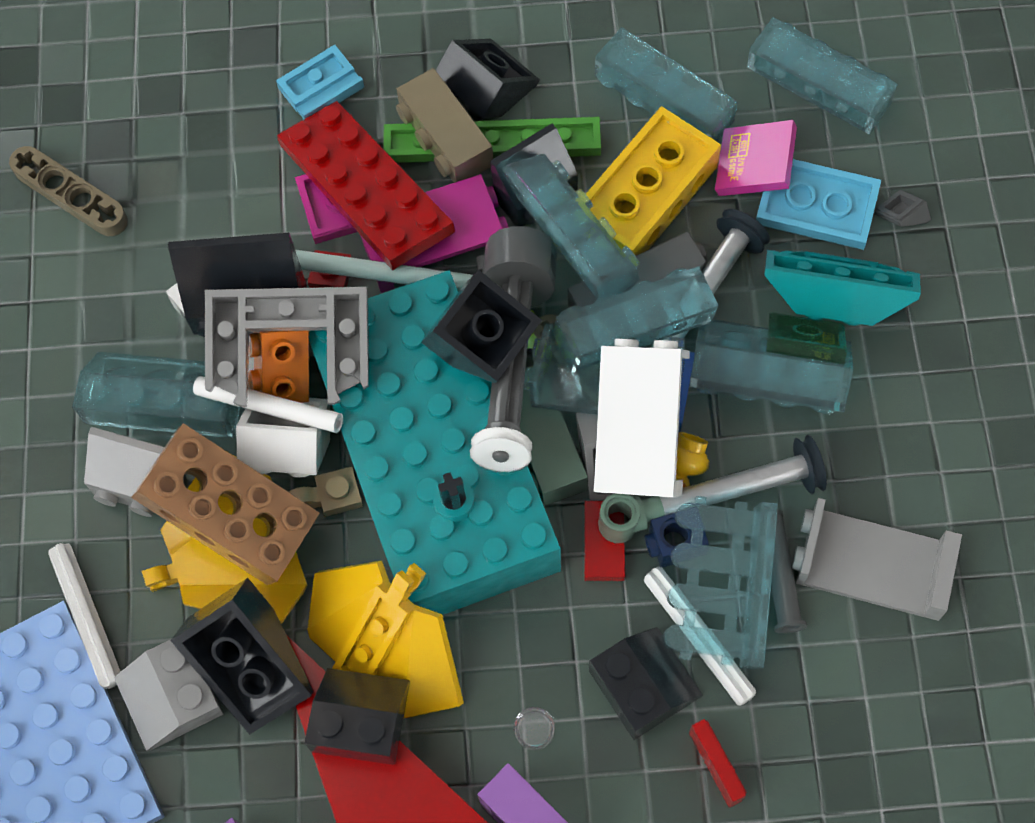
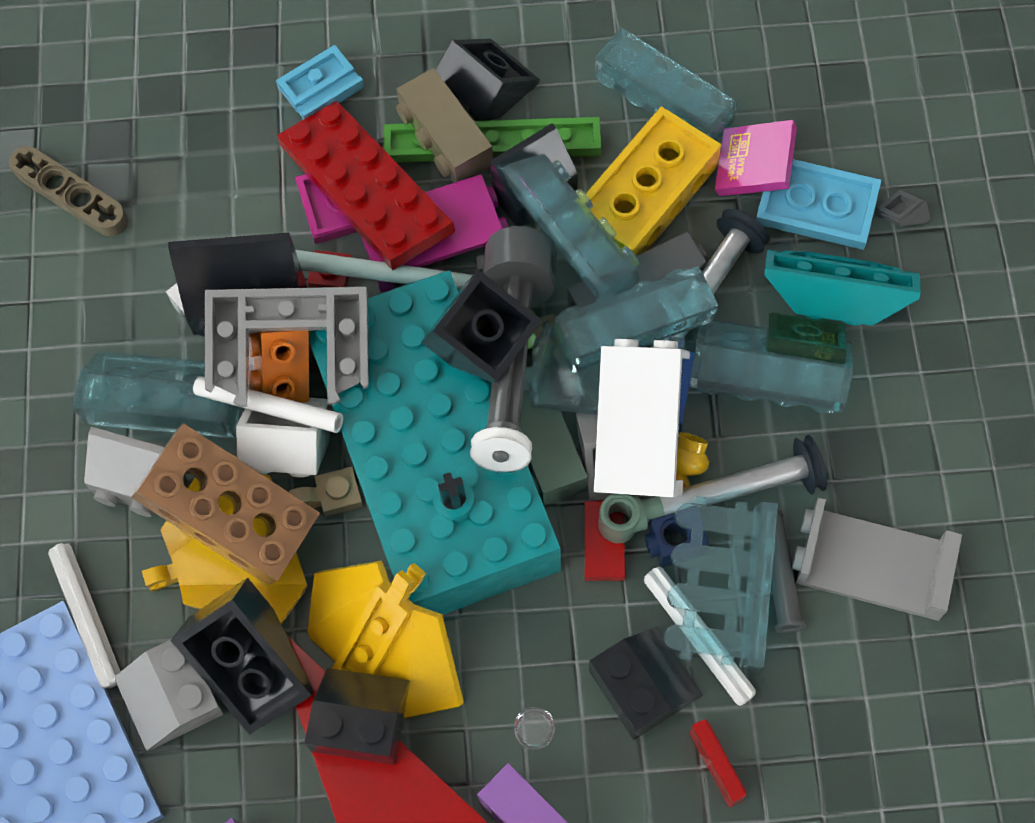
clear light blue brick [747,17,898,135] -> none

